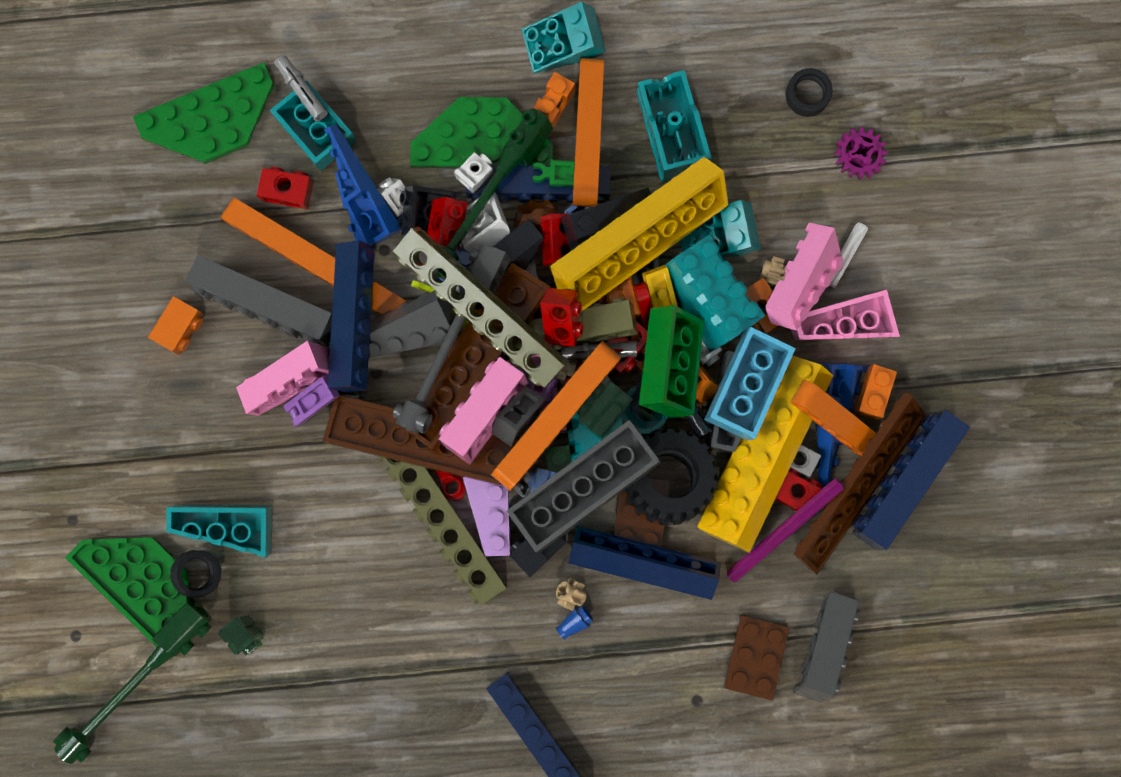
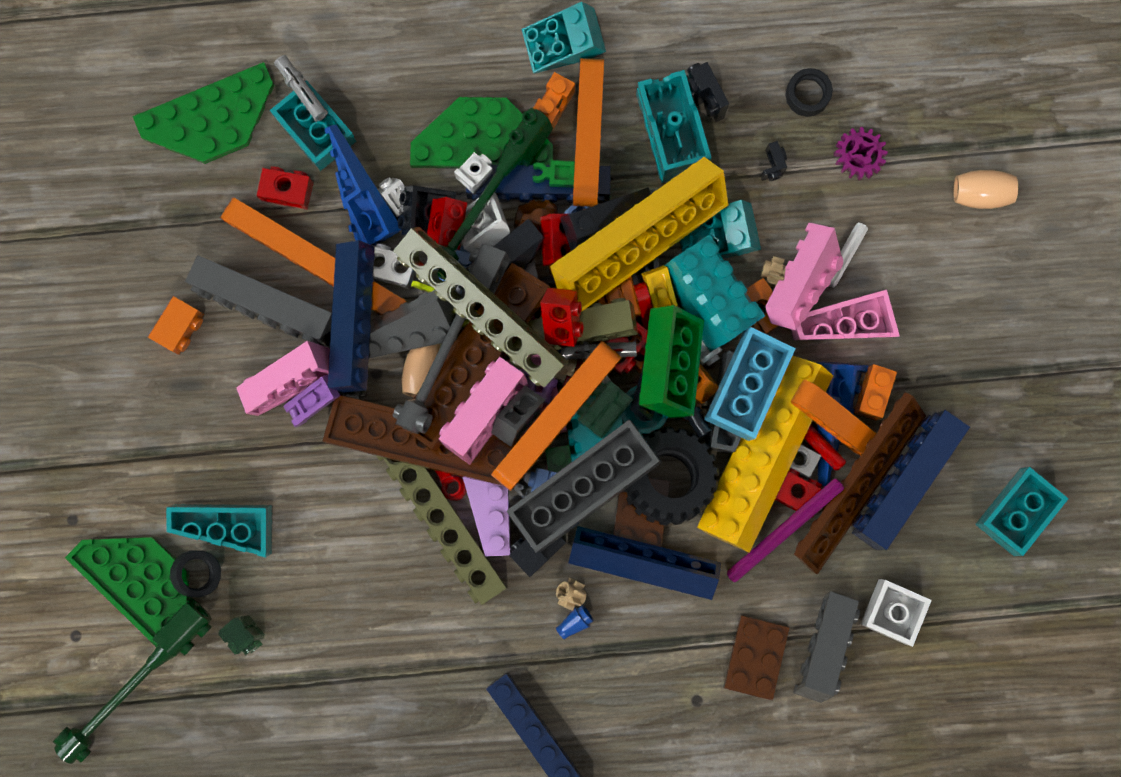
none -> white brick [373,244,415,289]
none -> light nougat piece [402,344,440,398]
none -> black plate [686,62,729,122]
none -> black bracket [760,141,787,181]
none -> red axle [804,424,846,471]
none -> white brick [860,579,932,647]
none -> light nougat piece [953,170,1018,209]
none -> teal brick [975,467,1069,556]

